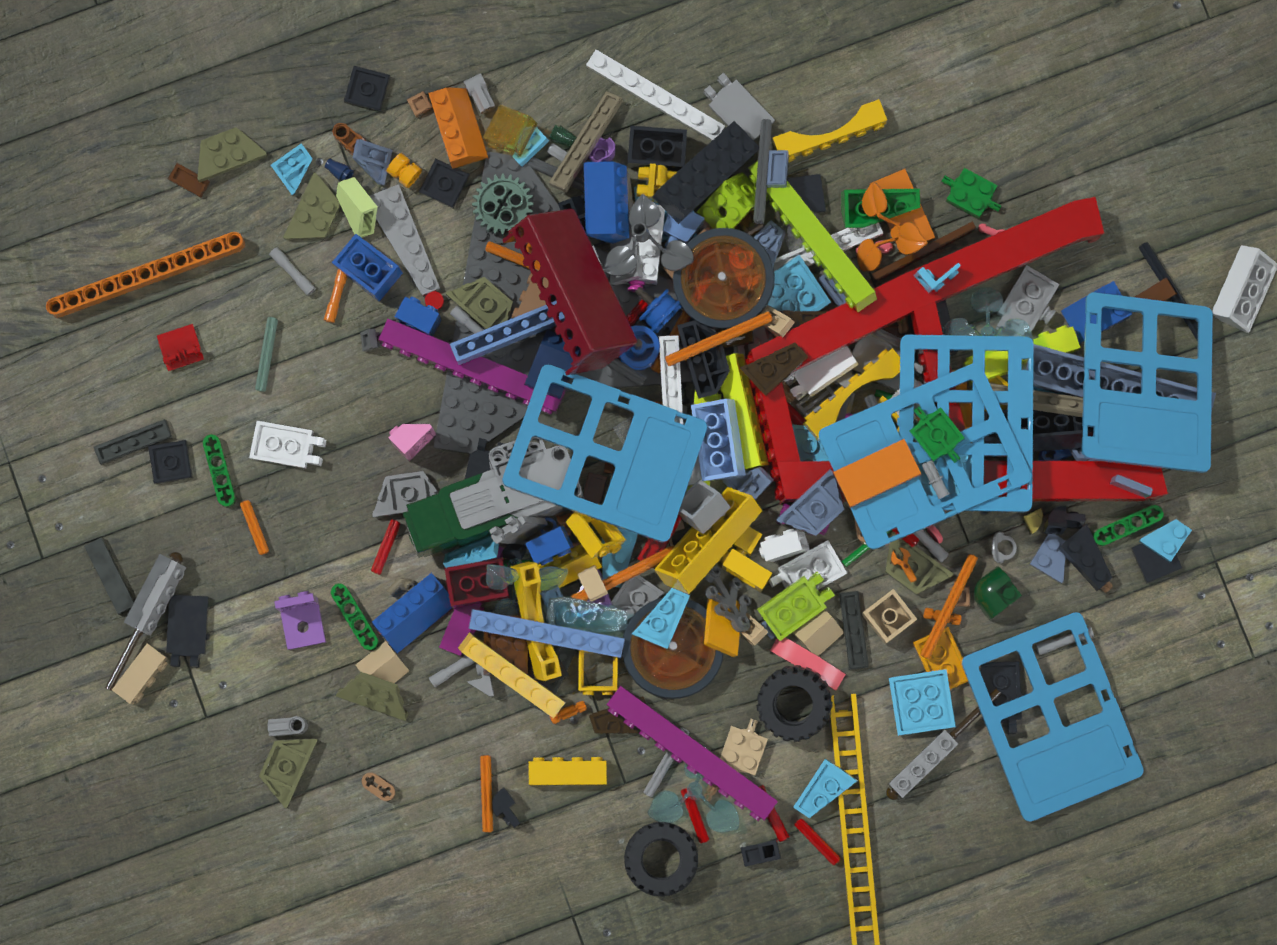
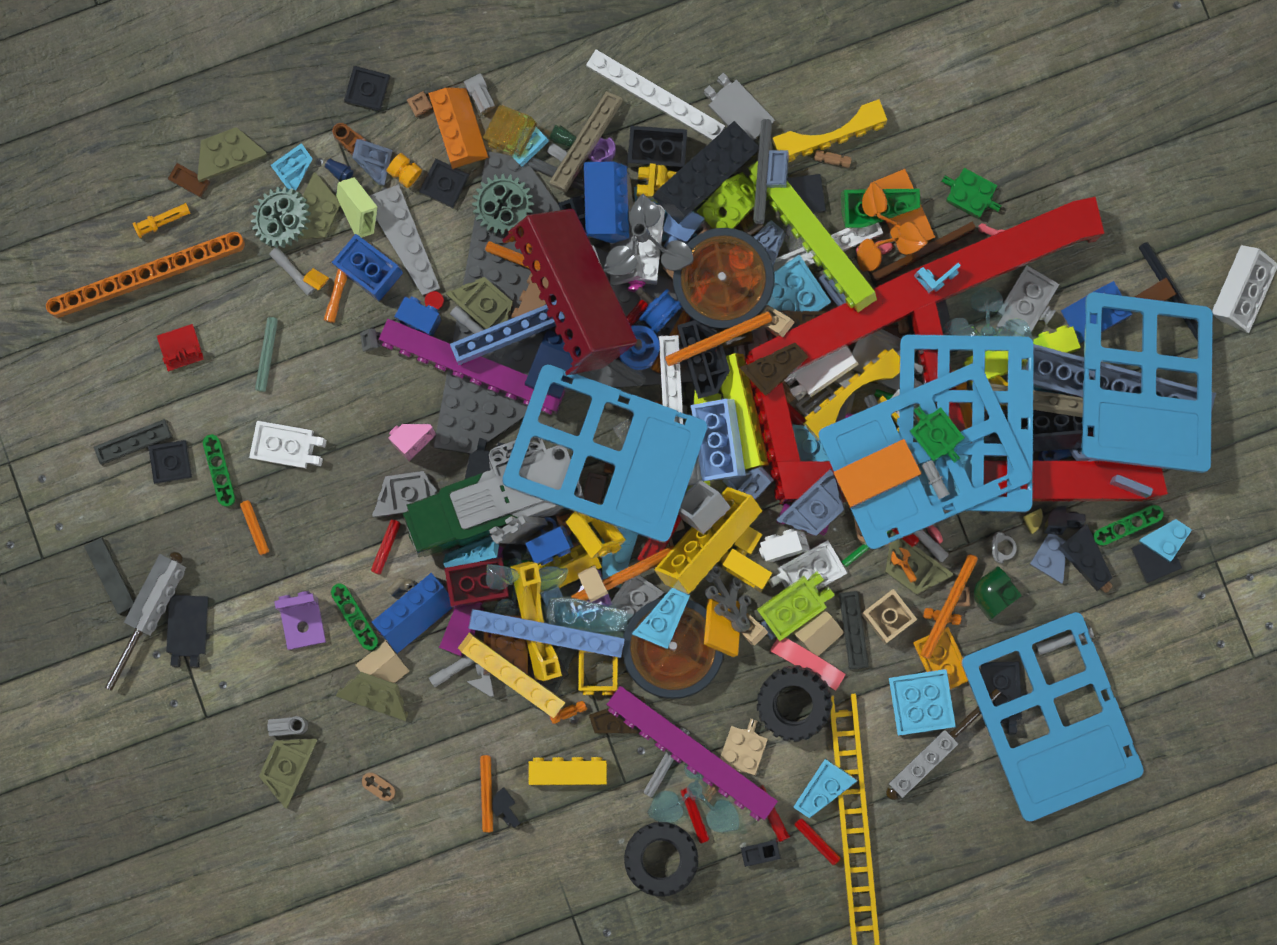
tan brick [112,643,168,705] -> none
none -> light orange pin [132,203,191,239]
none -> sand green gear [251,187,311,248]
none -> light orange tile [303,268,329,290]
none -> medium nougat axle [814,150,852,168]

